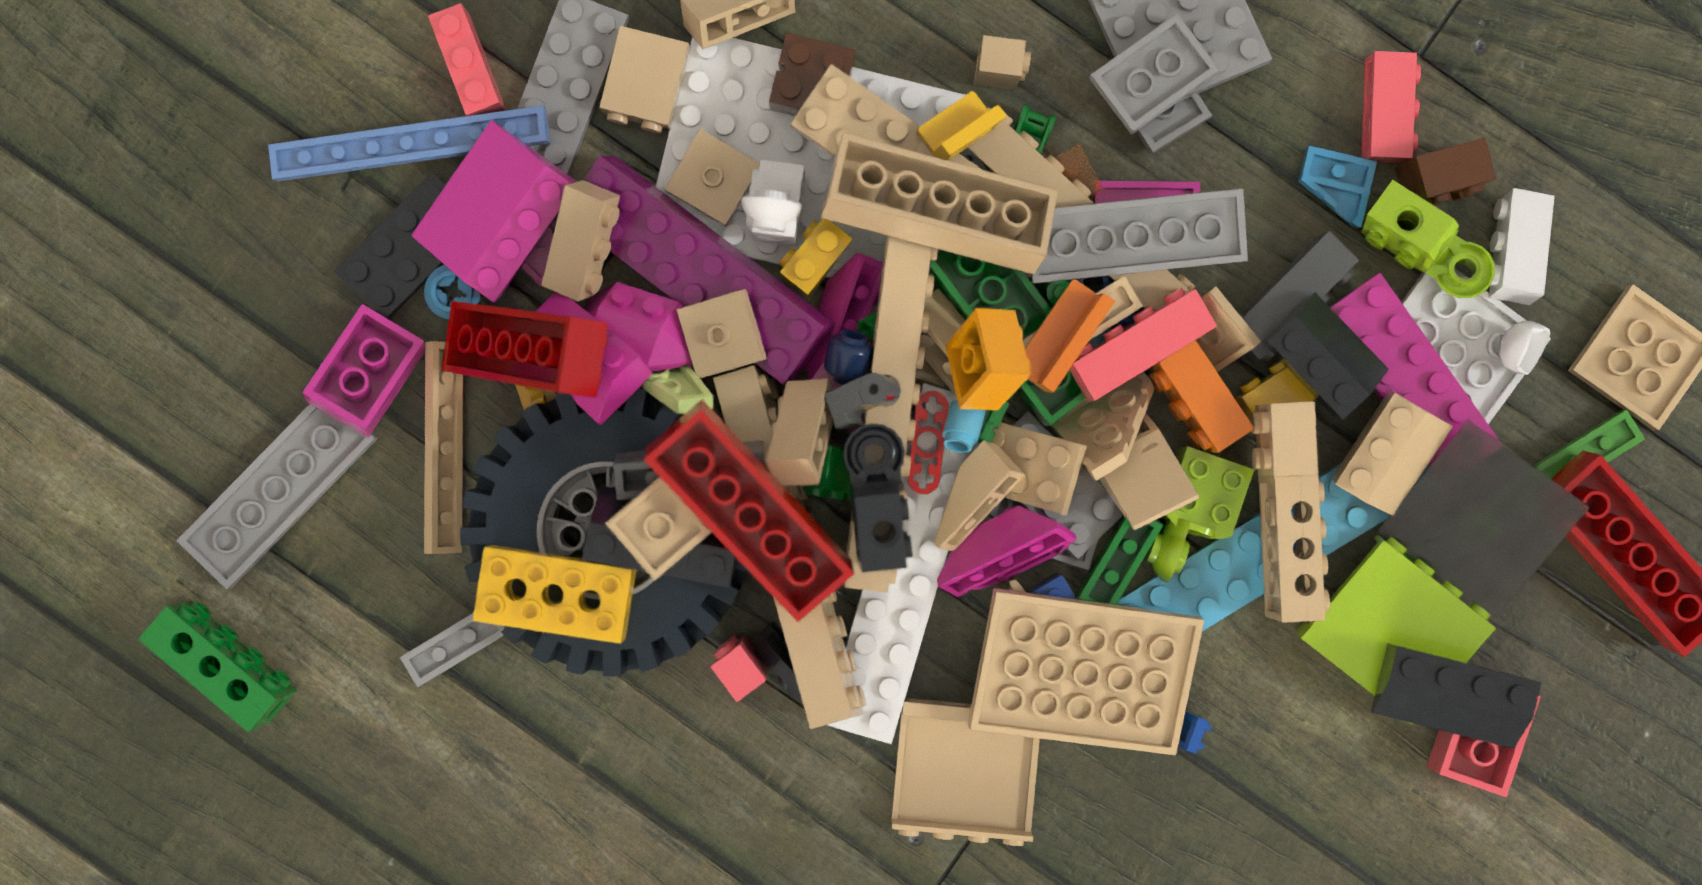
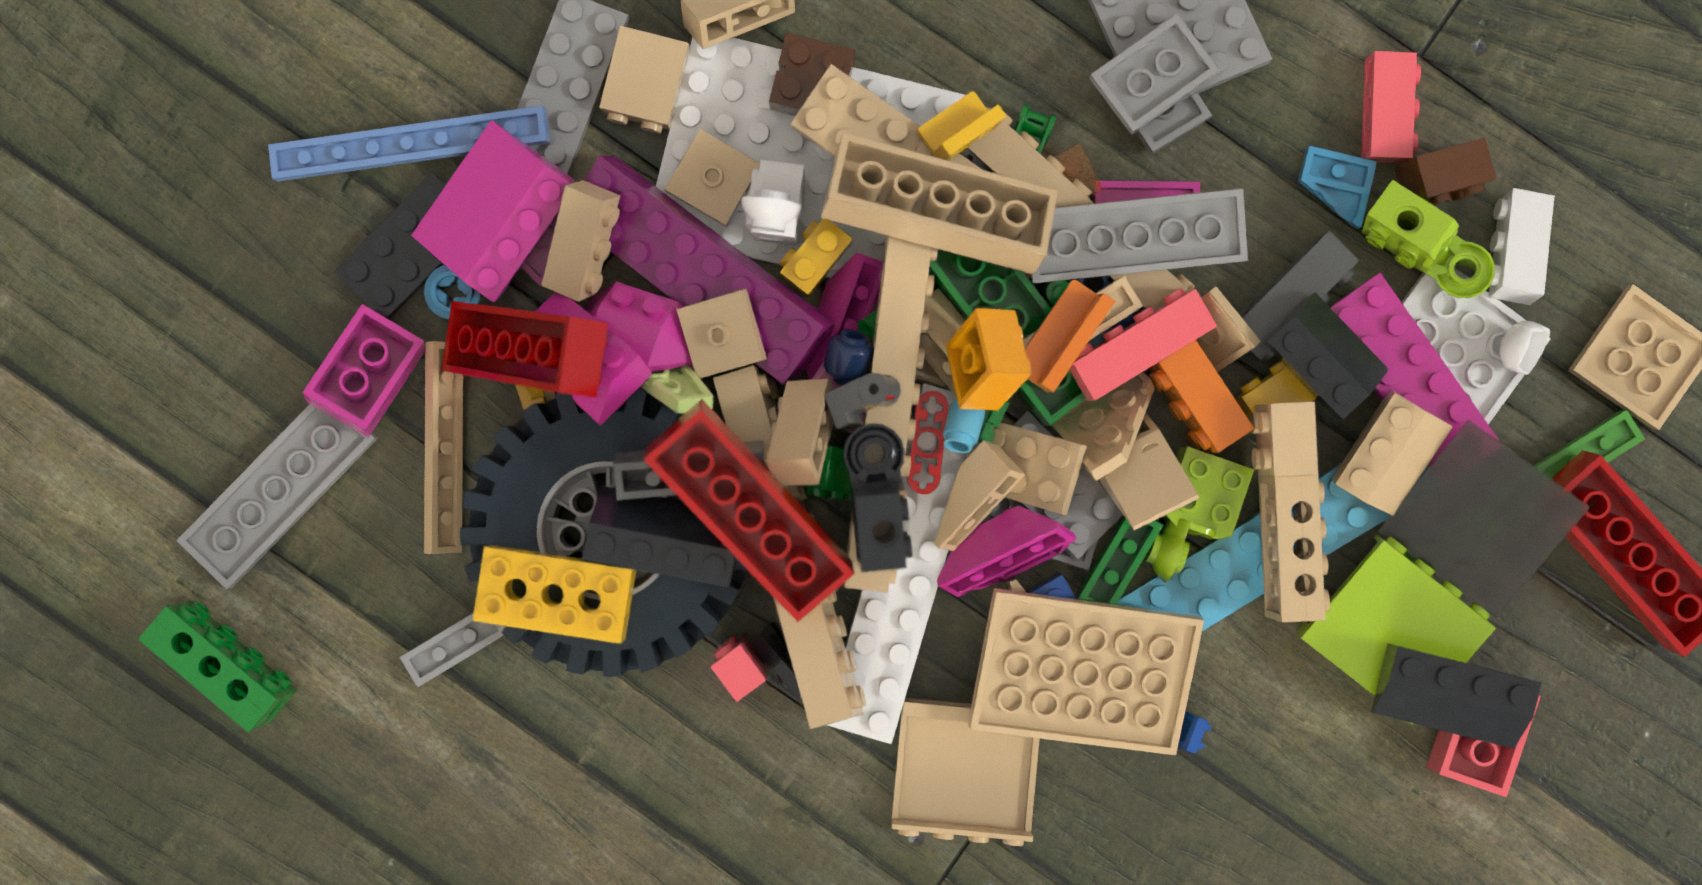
coral brick [428,3,506,116] -> none
tan plate [605,477,712,581] -> none
tan brick [974,35,1031,90] -> none

